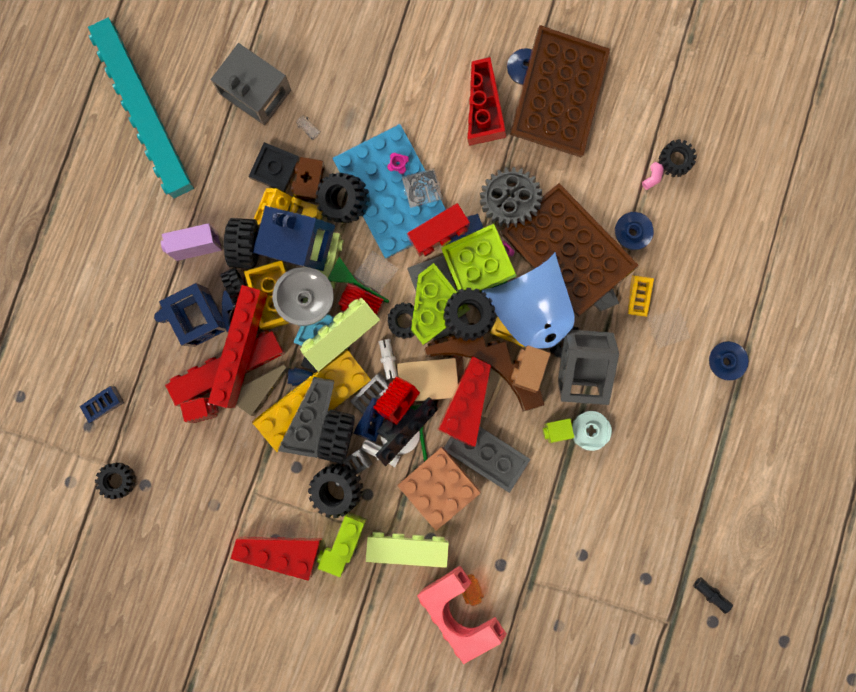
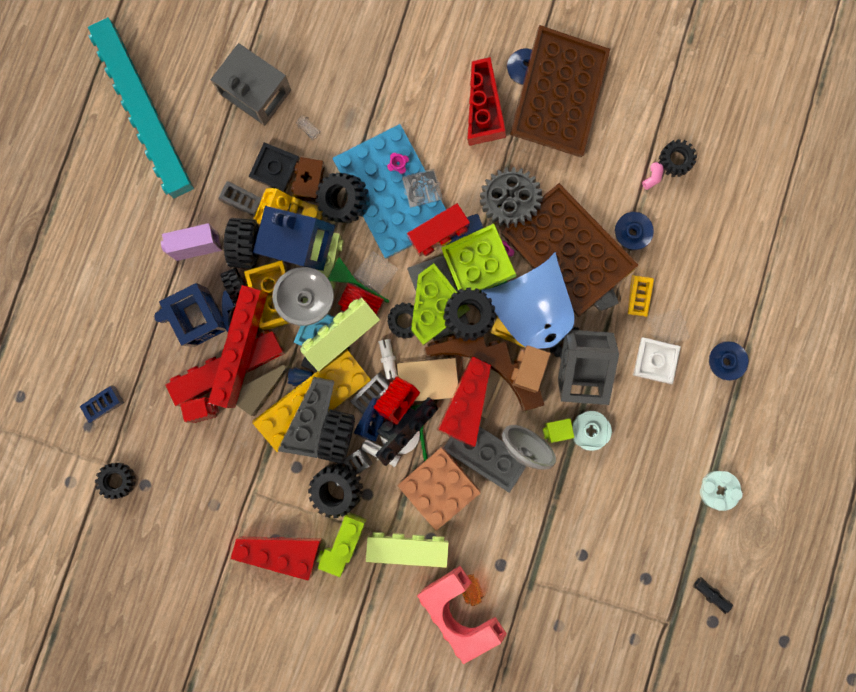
none -> flat silver slope [218,181,262,216]
none -> light grey dish [502,425,556,470]
none -> white tile [633,337,681,384]
none -> light aqua plate [700,471,743,511]

